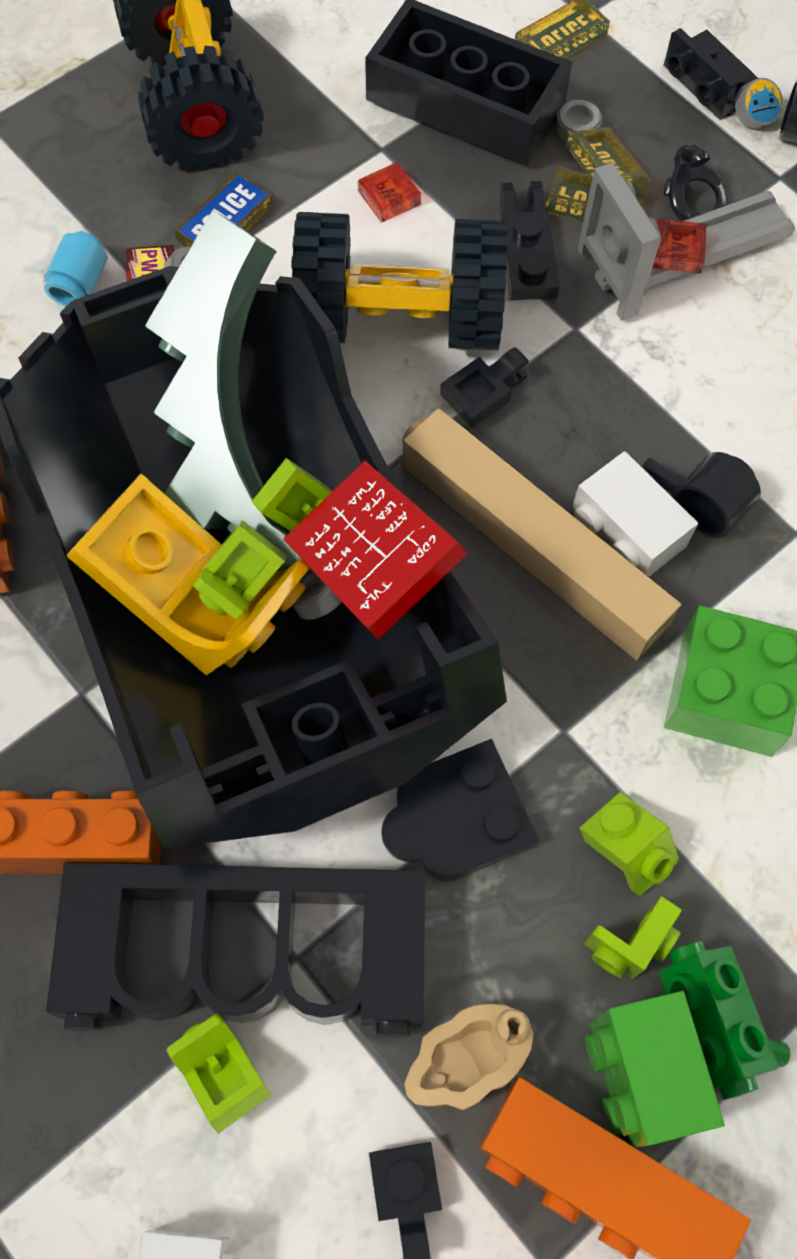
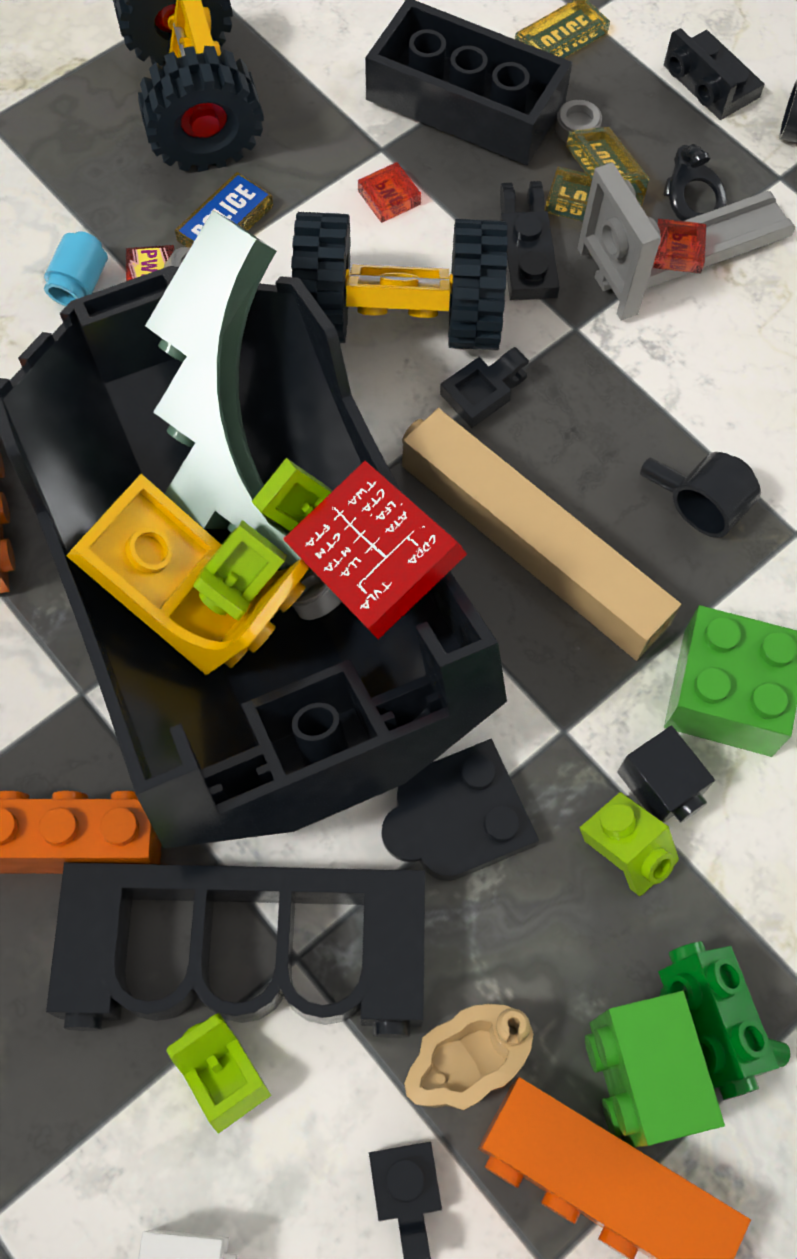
white brick [571,451,698,577] -> none
lime bracket [584,896,682,979] -> none
tile [735,78,783,129] -> none
none -> black brick [617,725,715,823]

